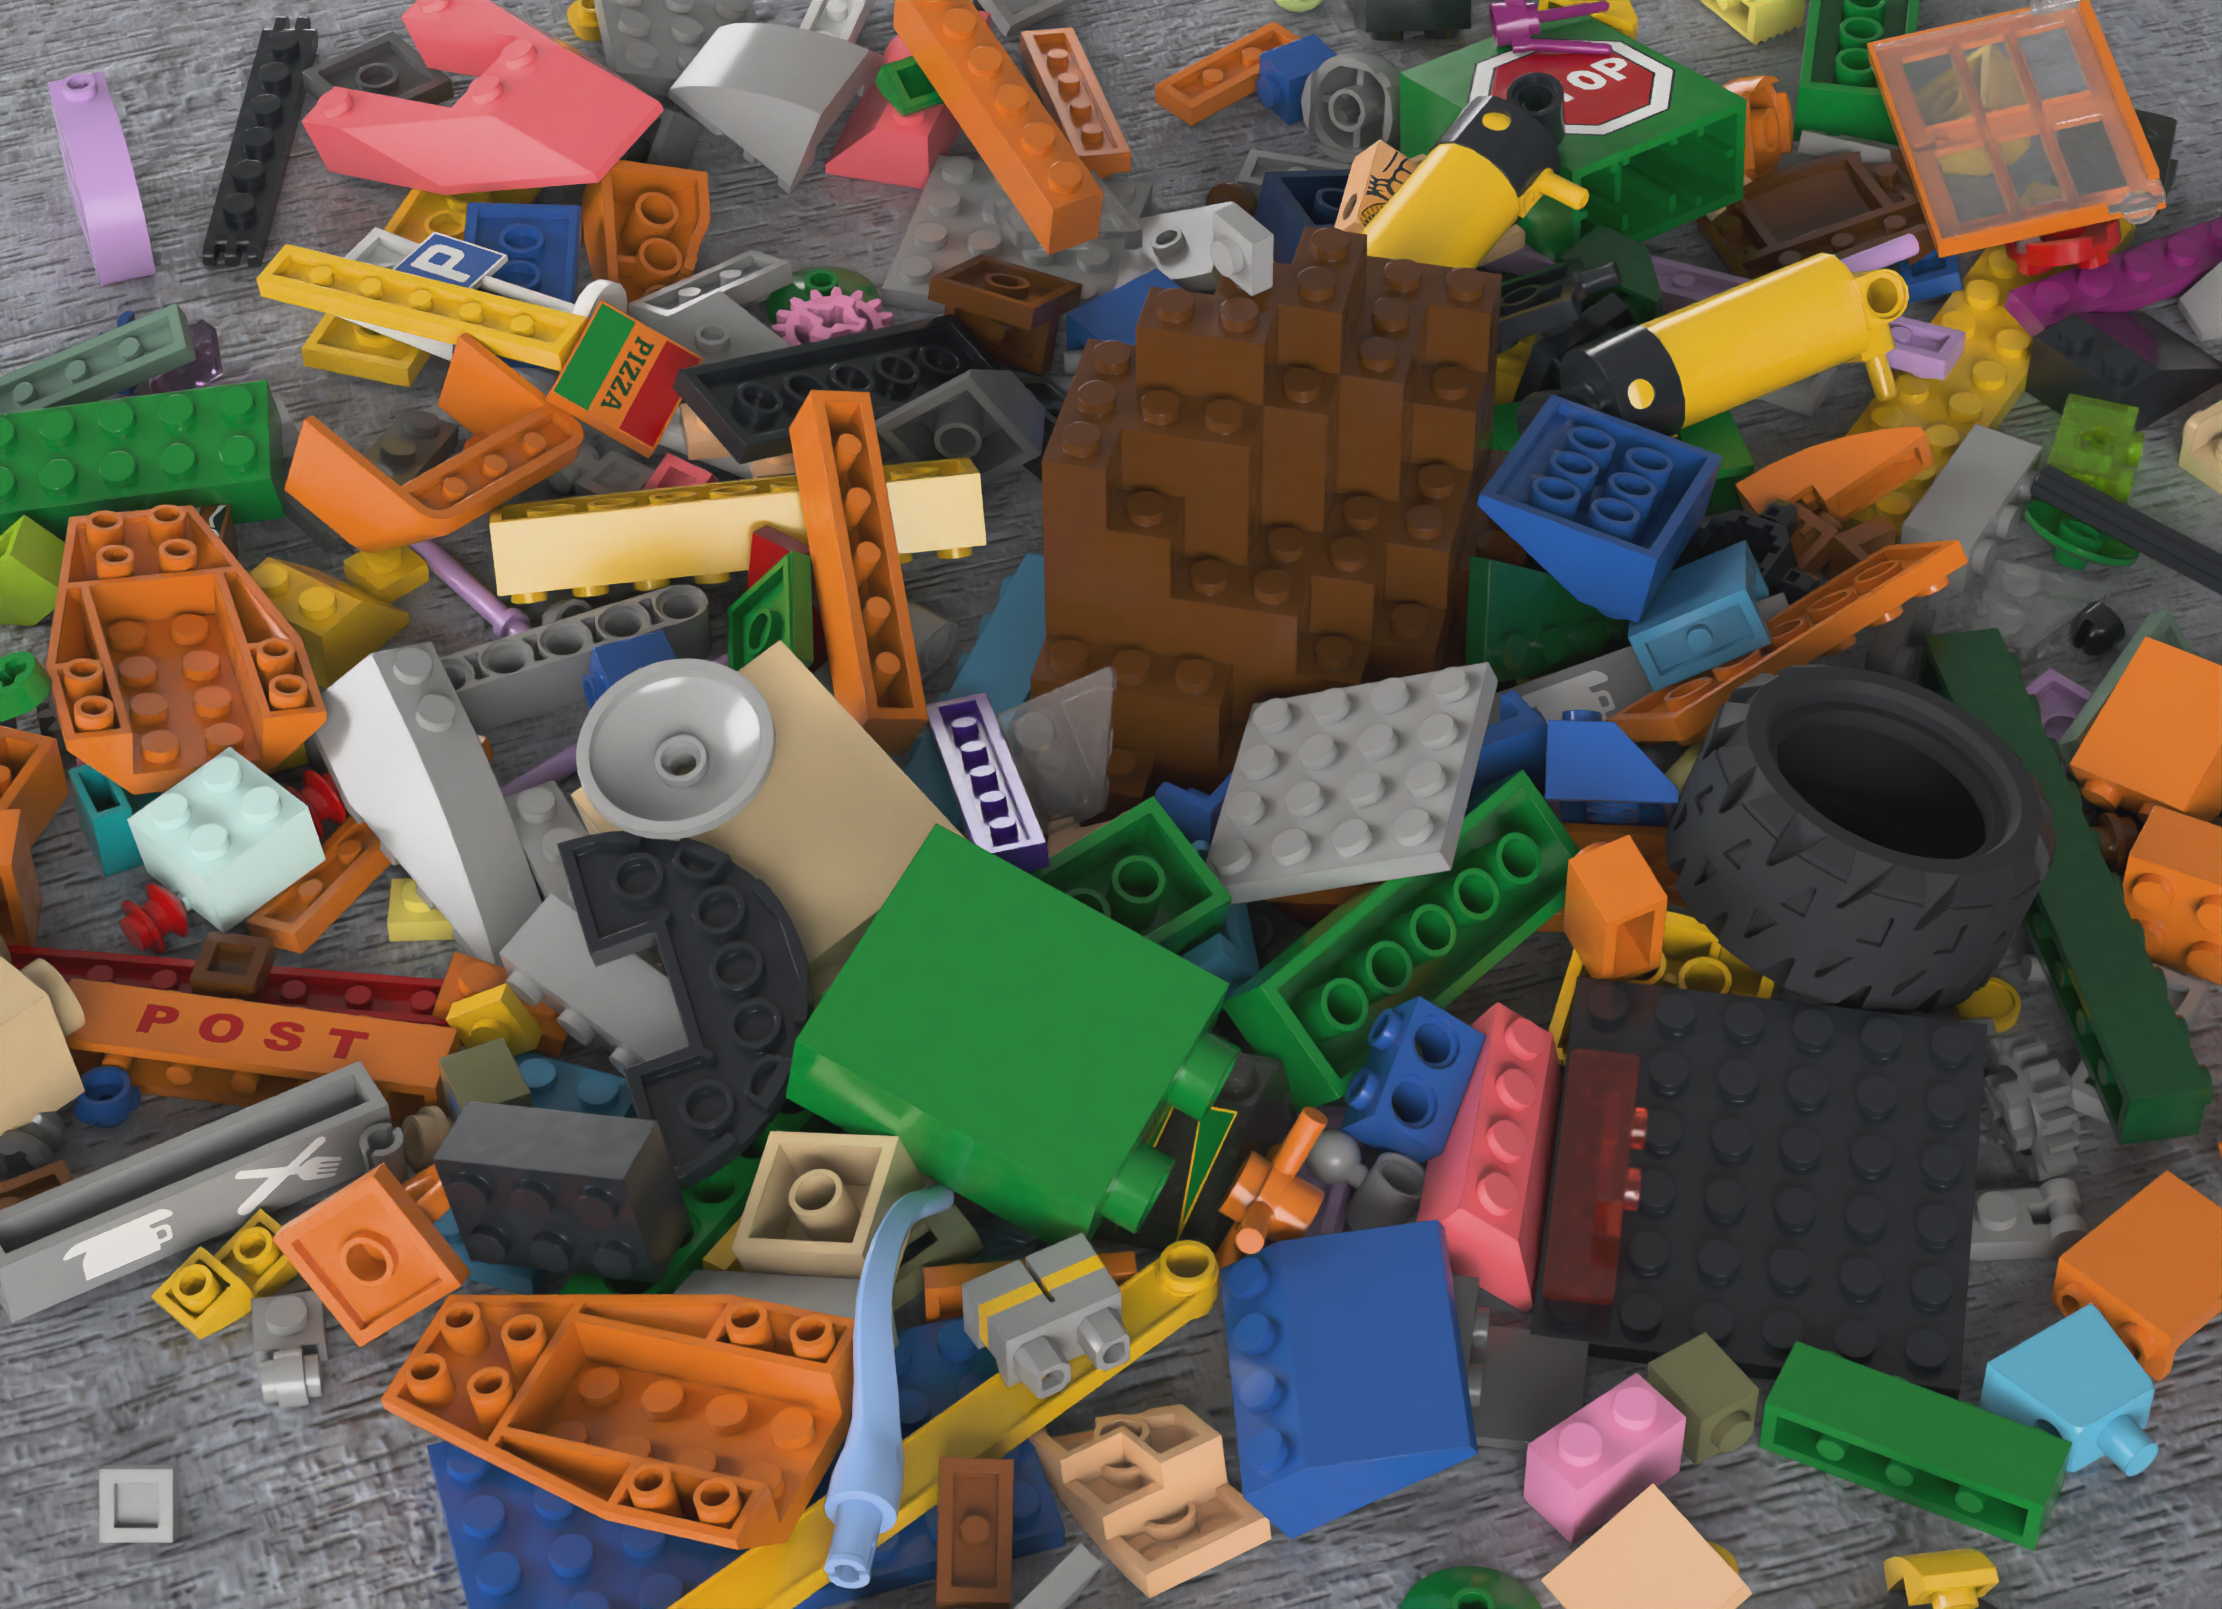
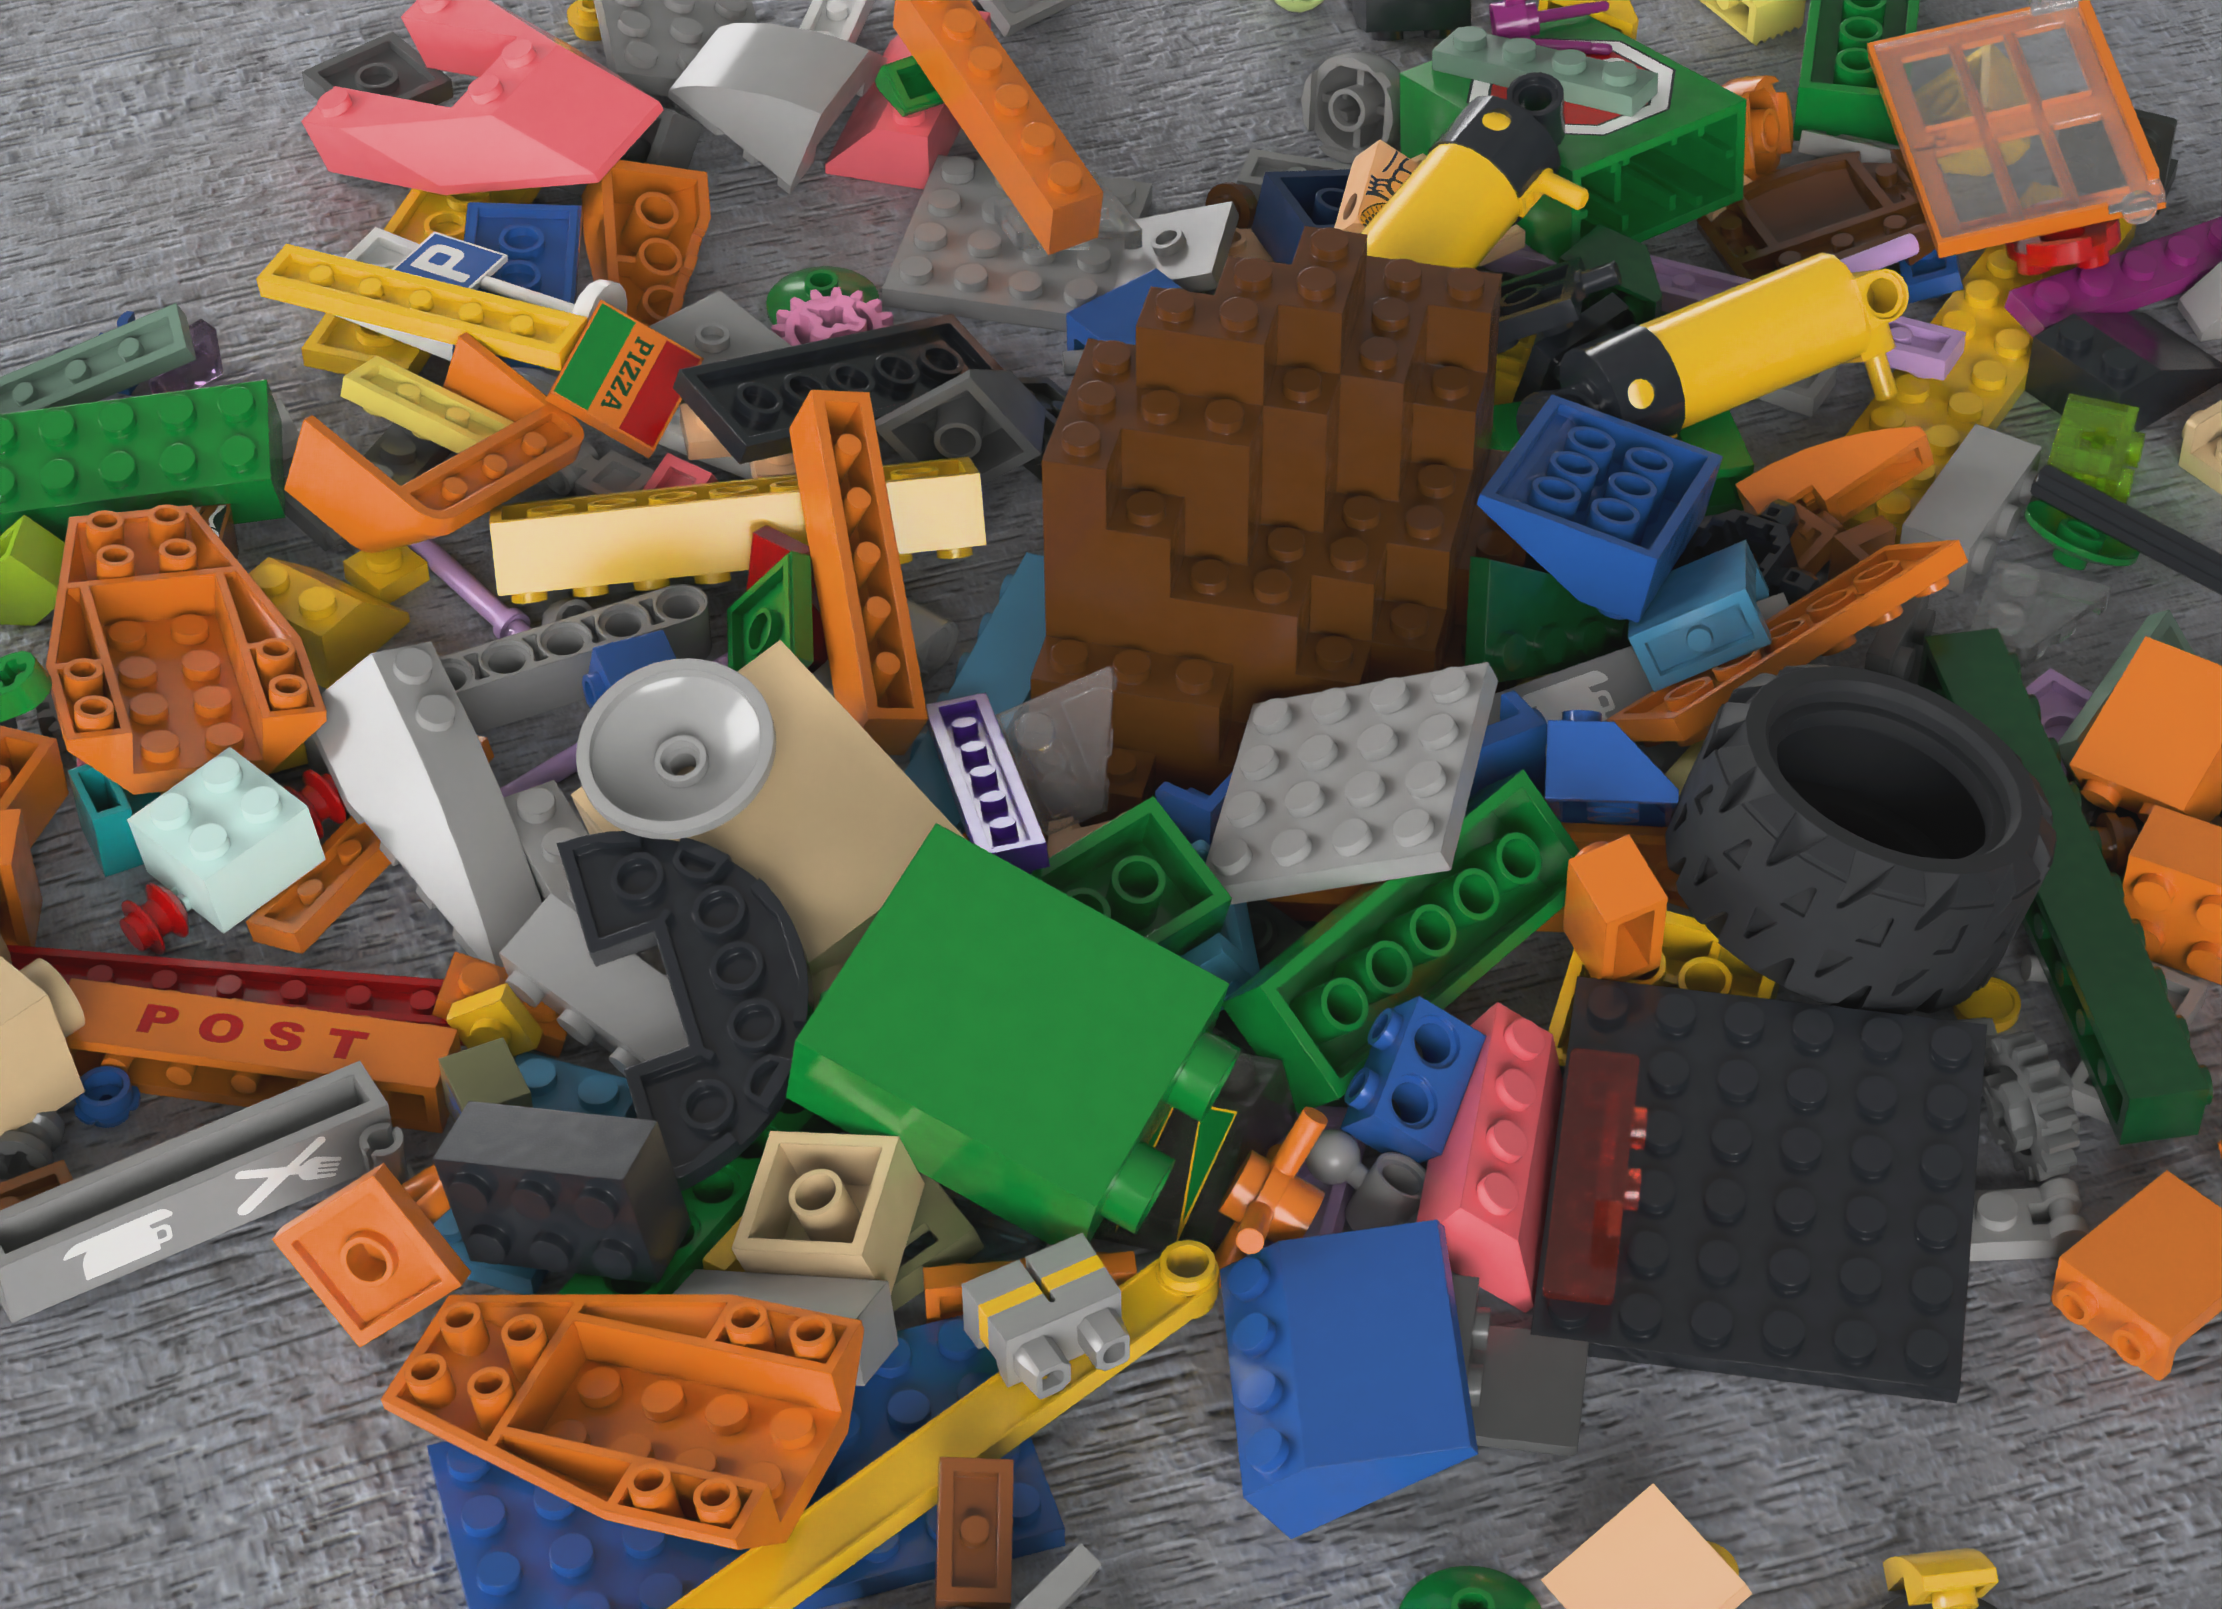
lavender brick [47,71,156,286] -> none
light grey plate [99,1465,179,1543] -> none
yellow slope [151,1208,299,1340] -> none
reddish brown plate [189,931,276,1003] -> none
black hinge [202,16,318,267] -> none
light grey plate [251,1291,328,1409] -> none
light yellow plate [387,878,455,942] -> none
tan plate [401,1105,455,1170] -> none
light grey plate [628,250,793,327] -> none
light blue animal [824,1183,954,1589] -> none
reddish brown bracket [928,254,1083,375] -> none
orange plate [1020,27,1131,179] -> none
light nougat slope [1028,1404,1272,1599] -> none
orange plate [1155,21,1301,126] -> none
light grey plate [1210,202,1274,296] -> none
blue brick [1256,34,1337,125] -> none
bright pink brick [1523,1372,1686,1544] -> none
olive brick [1646,1332,1759,1465] -> none
green brick [1759,1341,2072,1551] -> none
medium azure torso [1979,1303,2159,1476] -> none
black hinge [2069,601,2125,656] -> none
none -> light yellow plate [340,356,514,454]
none -> sand green plate [1432,26,1658,117]

